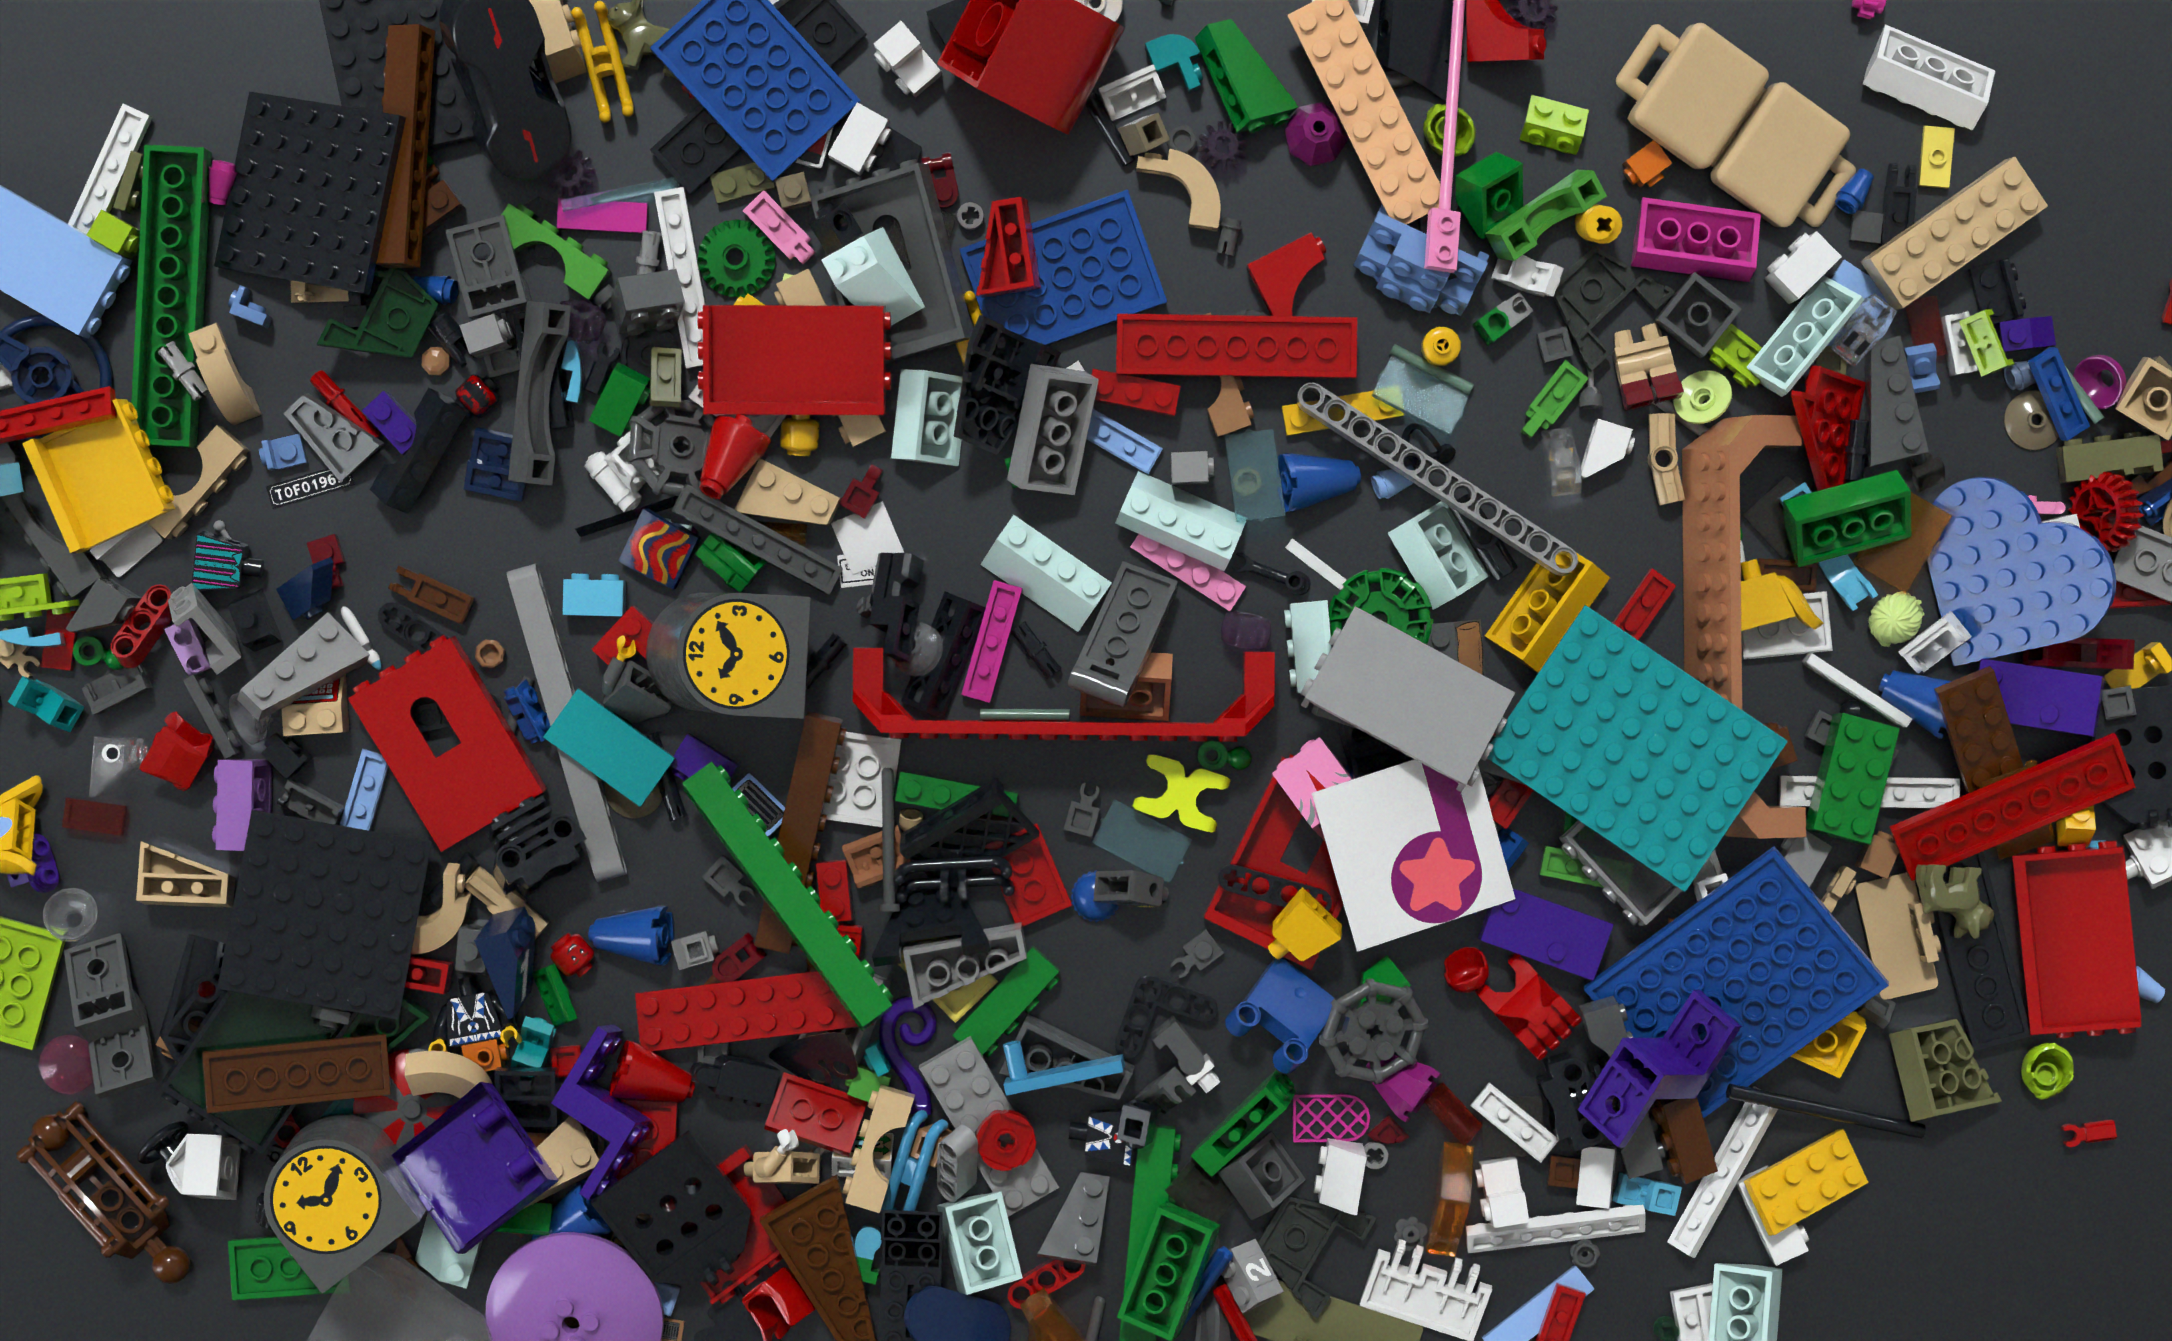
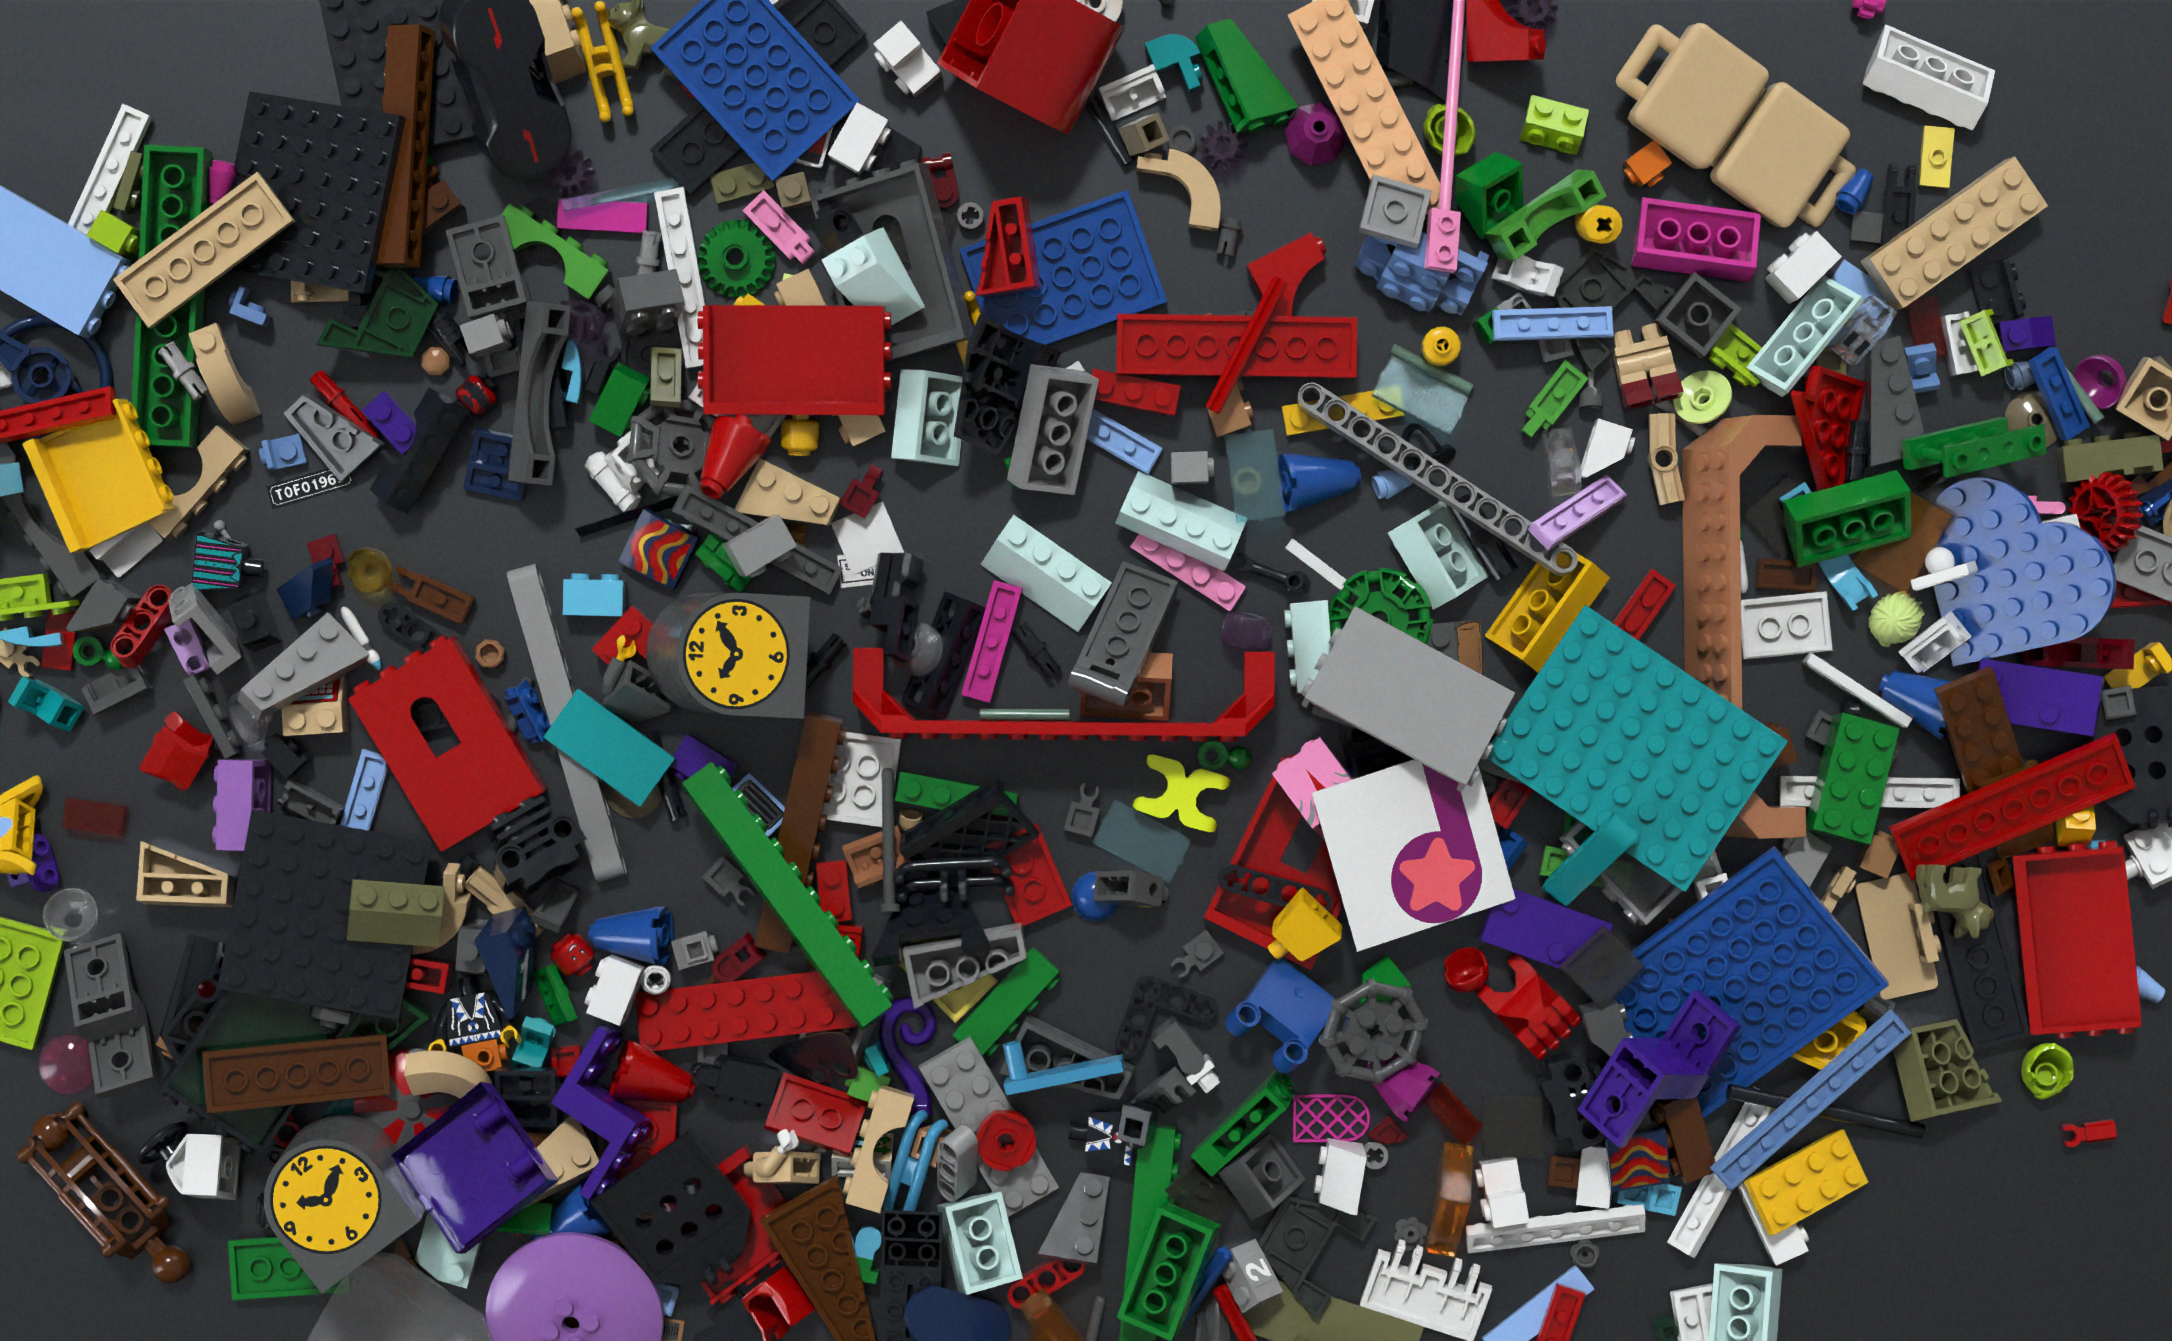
clear slope [89,735,147,797] -> none
white tile [1470,1082,1559,1163] -> none
yellow torso [1741,558,1824,631] -> none
none -> tan plate [113,172,295,329]
none -> olive slope [346,879,445,947]
none -> clear yellow hair [347,547,392,594]
none -> dark grey tile [530,879,580,933]
none -> white brick [584,953,648,1026]
none -> white cone [640,965,671,995]
none -> light grey brick [722,515,797,578]
none -> red axle [1206,276,1287,414]
none -> light grey plate [1358,174,1431,249]
none -> light blue tile [1492,306,1614,341]
none -> lavender tile [1528,474,1627,550]
none -> teal beam [1542,813,1639,907]
none -> clear smoke tile [1560,926,1646,1010]
none -> slope [1605,1127,1670,1192]
none -> medium blue tile [1710,1009,1912,1191]
none -> green fence [1902,417,2047,478]
none -> white tile [1910,547,1978,591]
none -> reddish brown slope [1987,858,2014,896]

